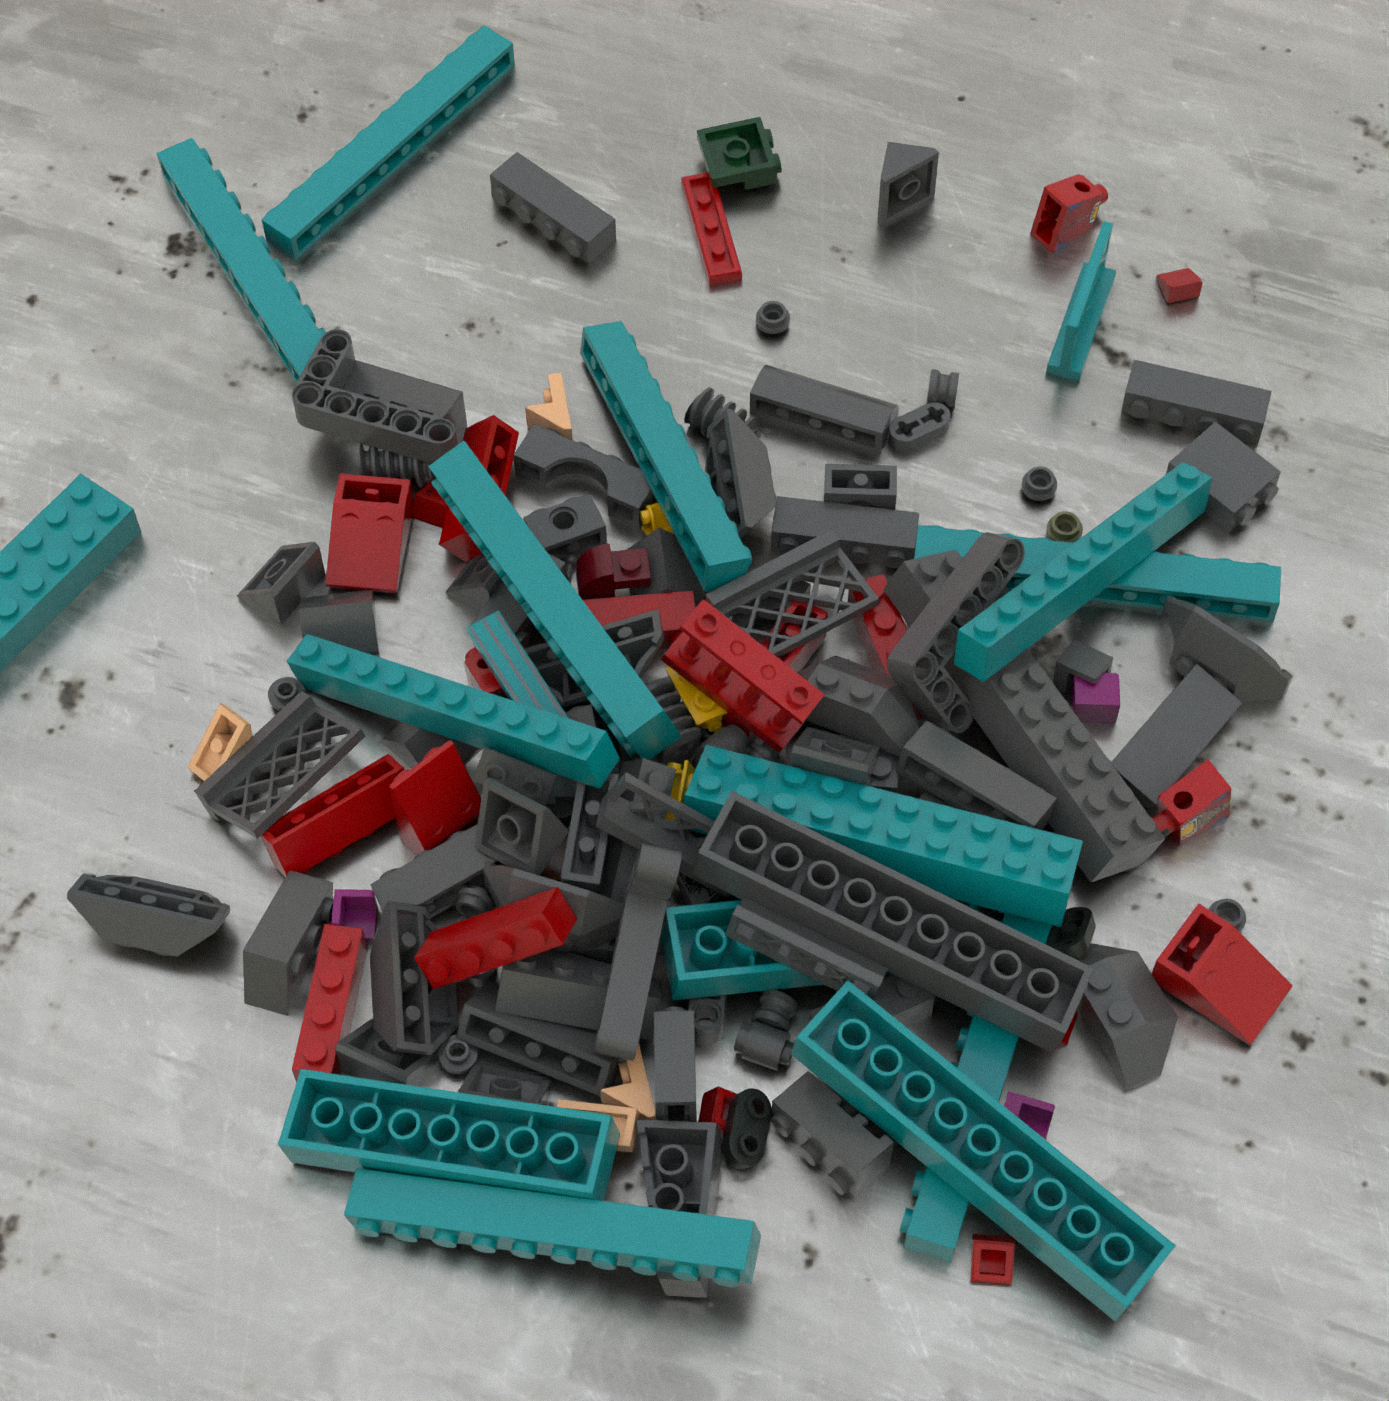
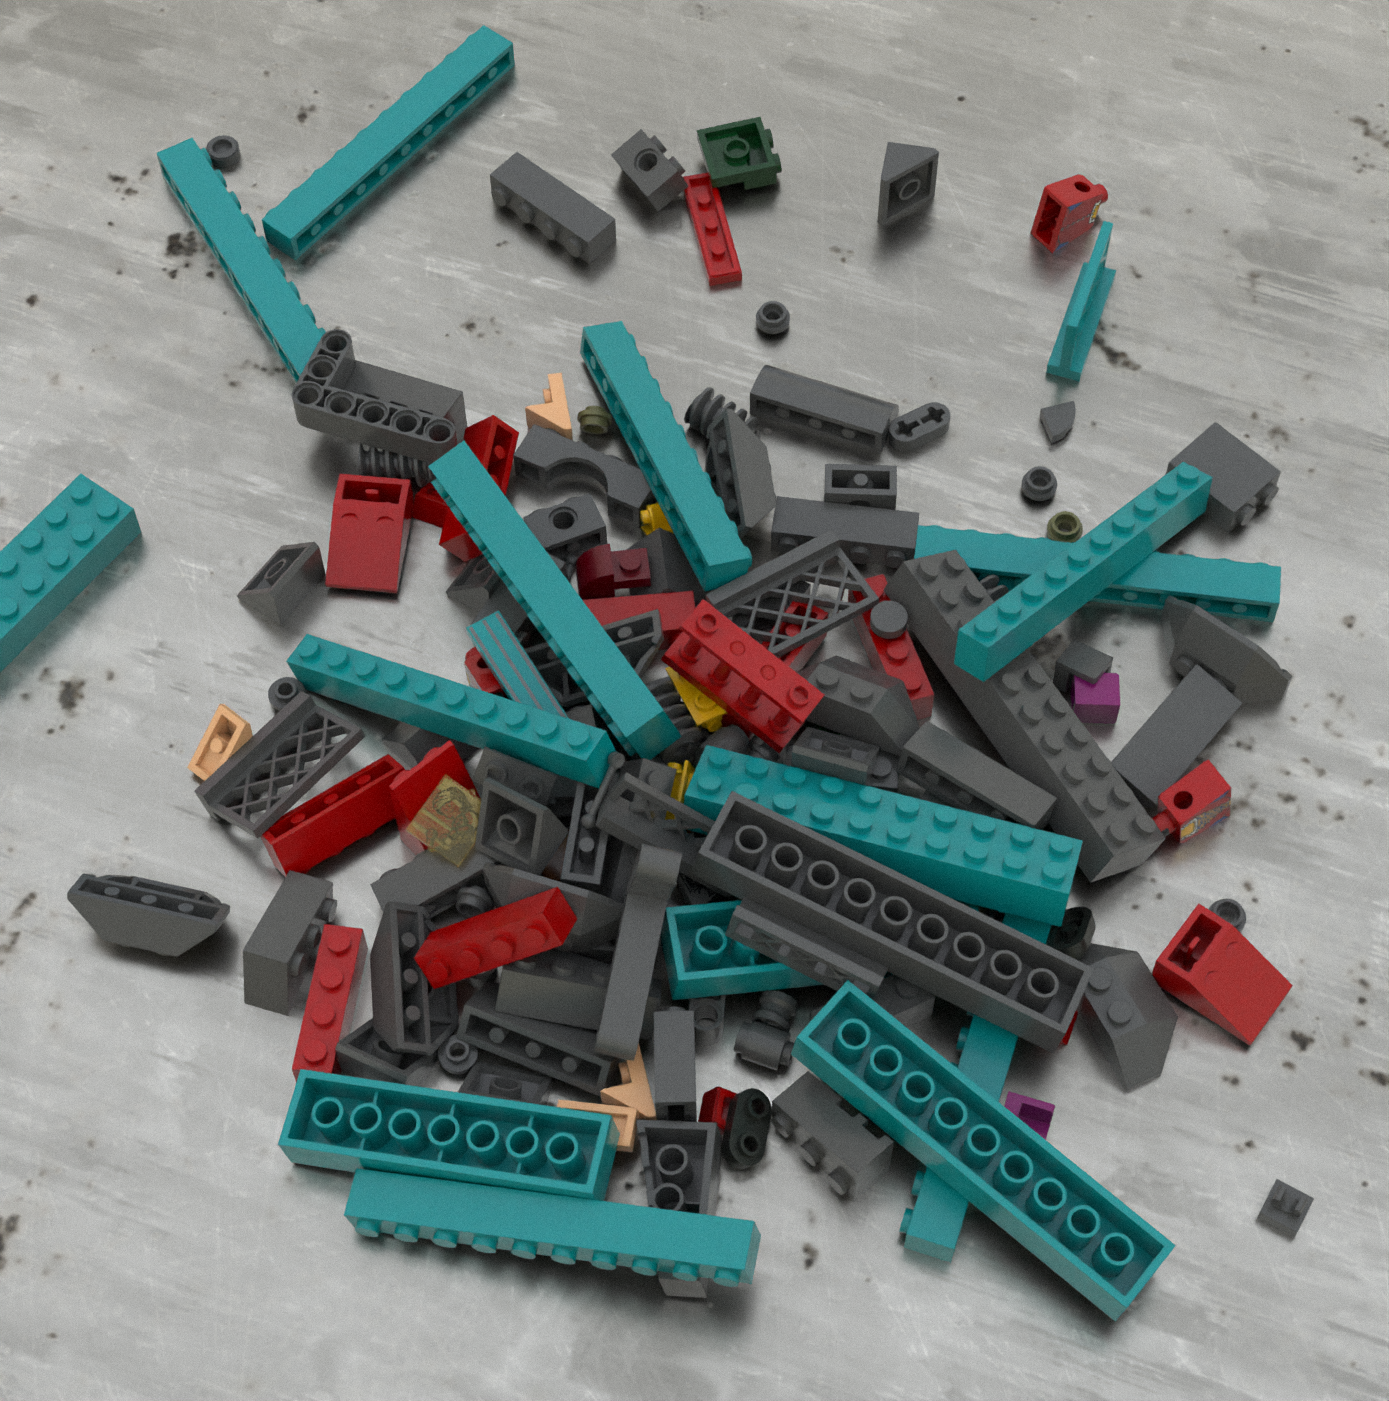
dark grey slope [298,590,379,655] -> none
magenta panel [332,889,379,945] -> none
dark grey beam [887,532,1025,733] -> none
dark grey wheel [927,369,959,407] -> none
red slope [970,1234,1015,1284] -> none
dark grey brick [1121,360,1272,444] -> none
red slope [1156,268,1203,304] -> none
none -> dark grey tile [206,135,240,168]
none -> clear yellow piece [405,774,481,867]
none -> olive plate [577,406,612,434]
none -> dark grey hinge [581,752,625,829]
none -> dark grey brick [611,129,688,212]
none -> dark grey tile [870,601,908,639]
none -> dark grey tile [1040,401,1076,443]
none -> dark grey tile [1257,1179,1314,1238]

